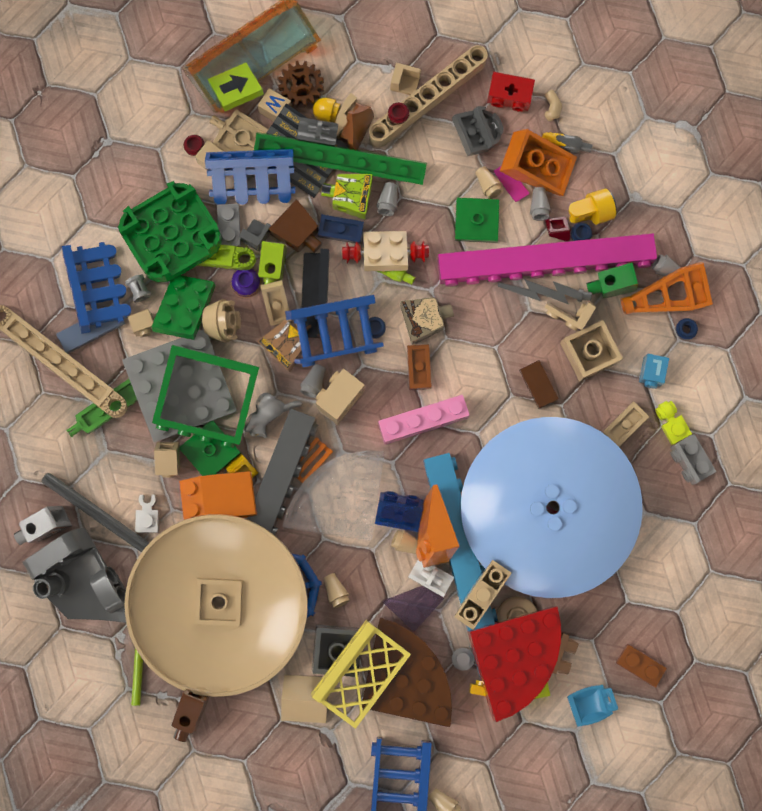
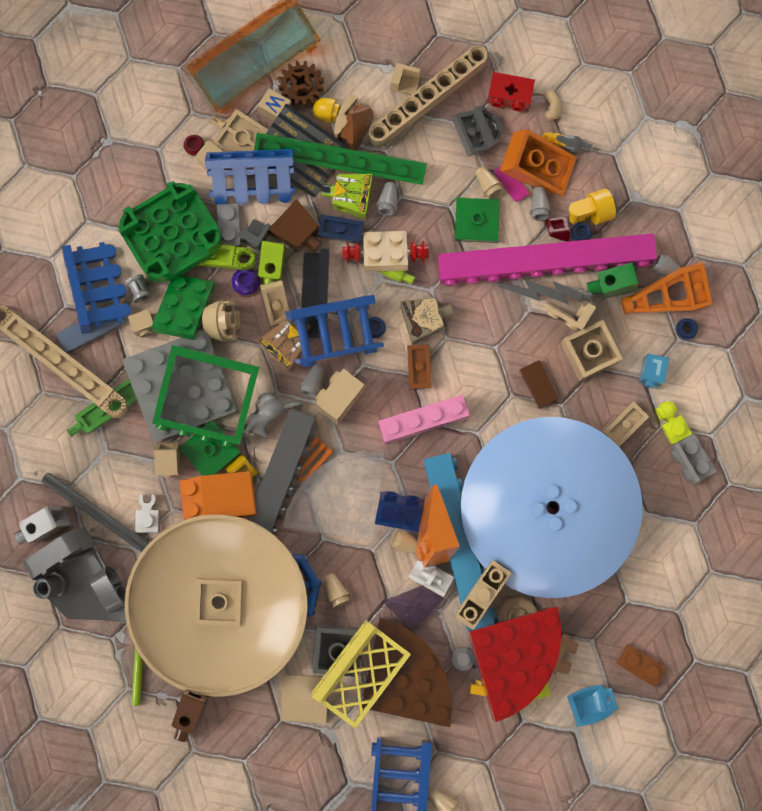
lime tile [208,63,264,111] -> none
dark grey hips [296,117,339,146] -> none
dark red plate [388,102,409,124] -> none

